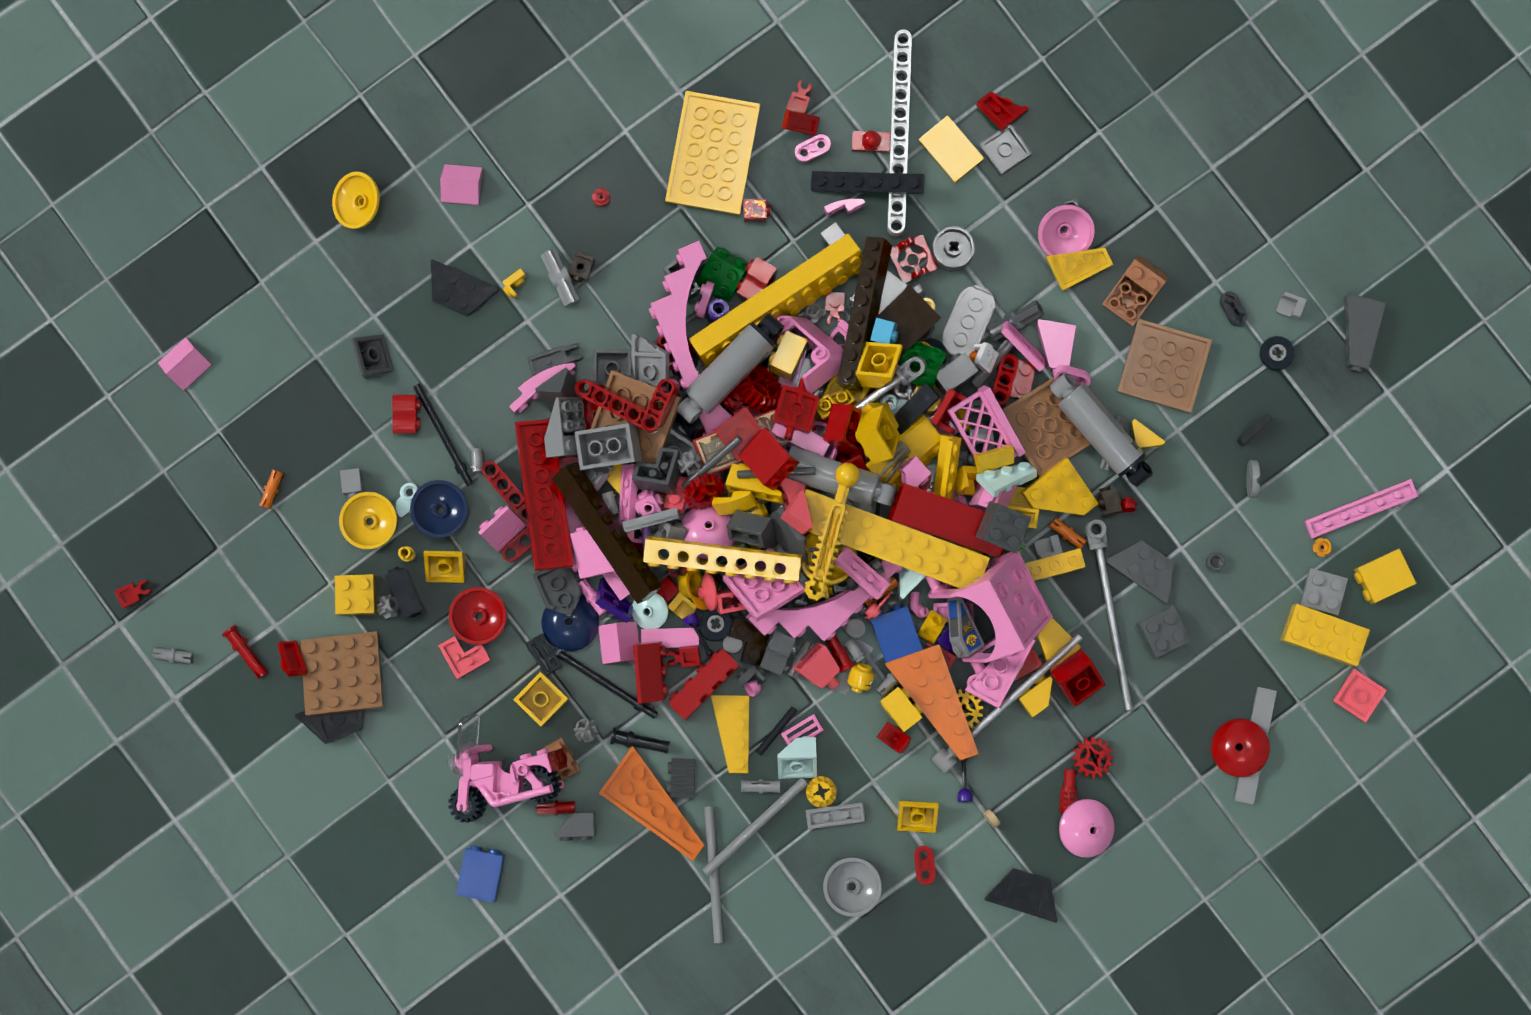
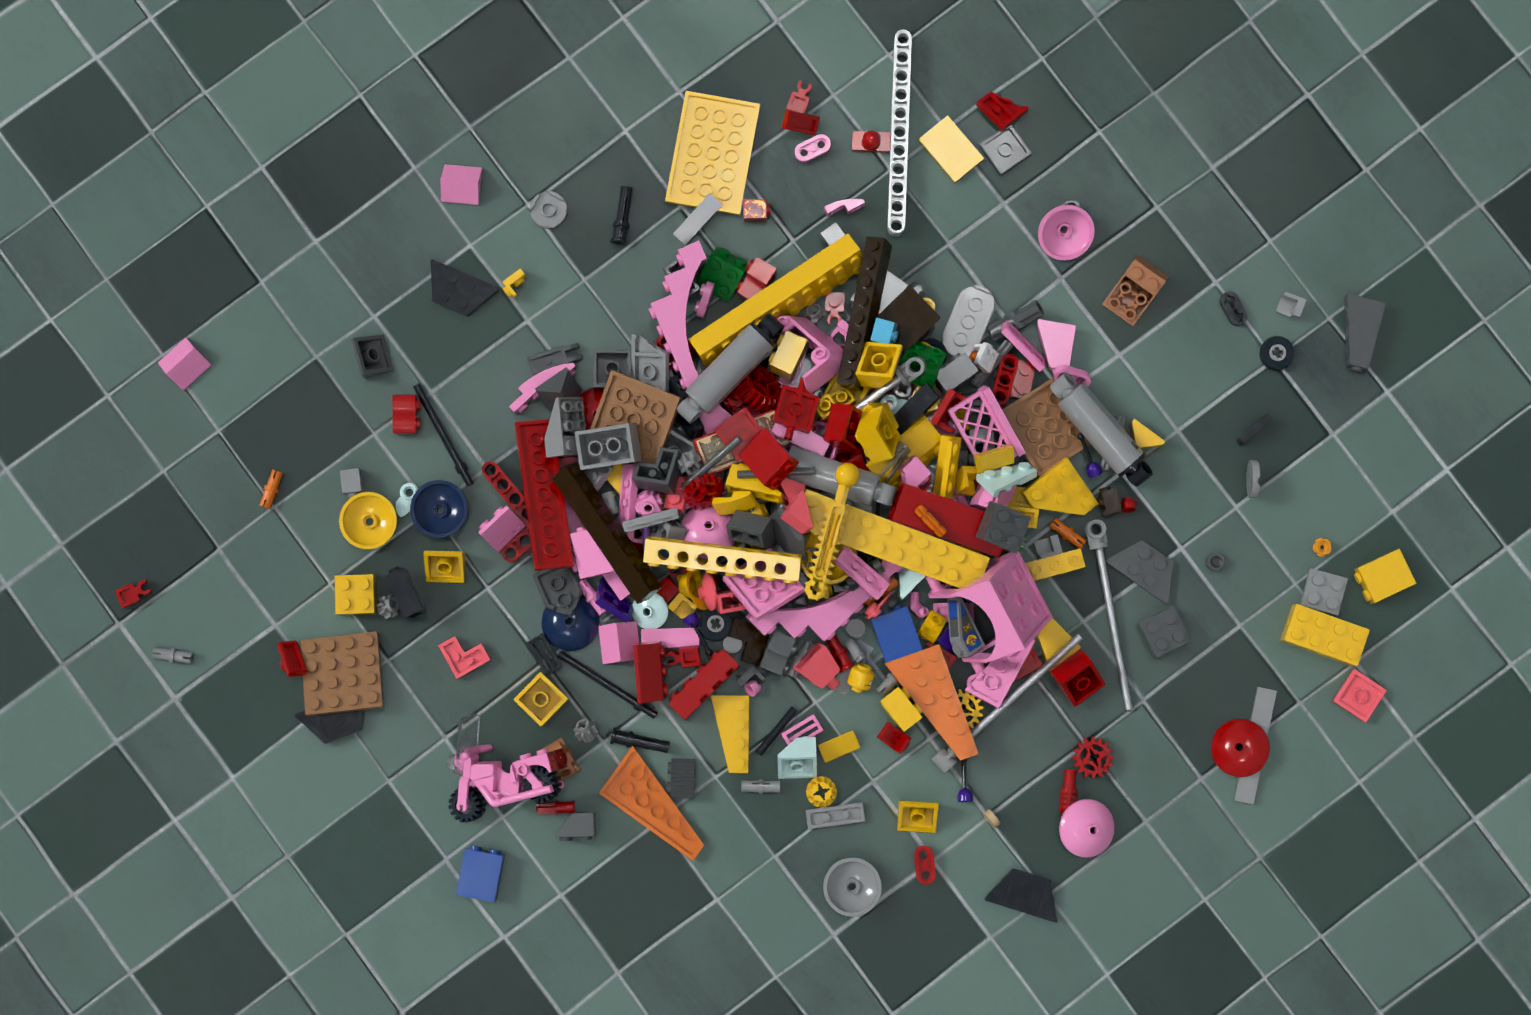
red pin [222,625,268,680] -> none
yellow dish [332,172,380,229] -> none
yellow pin [398,546,416,562] -> none
red dish [449,587,507,645] -> none
light grey pin [470,448,483,473] -> none
light grey piece [540,249,580,307] -> none
dark brown brick [569,251,595,283] -> none
red beam [575,378,680,431] -> none
red plate [592,188,610,207] -> none
light grey piece [702,777,808,877] -> none
light grey piece [704,806,724,943] -> none
dark purple plant [706,299,732,324] -> none
black plate [811,171,925,194] -> none
piece [890,234,938,283] -> none
wheel [931,226,975,272] -> none
yellow slope [1018,675,1052,718] -> none
yellow wing [1045,247,1113,290] -> none
medium nougat plate [1117,319,1212,414] -> none
bright pink tile [1304,479,1419,539] -> none
none -> light grey tile [529,191,568,229]
none -> black pin [610,186,633,245]
none -> light grey sticker [673,193,722,245]
none -> yellow slope [818,730,860,763]
none -> orange axle [914,505,947,538]
none -> hinge [1077,432,1103,478]

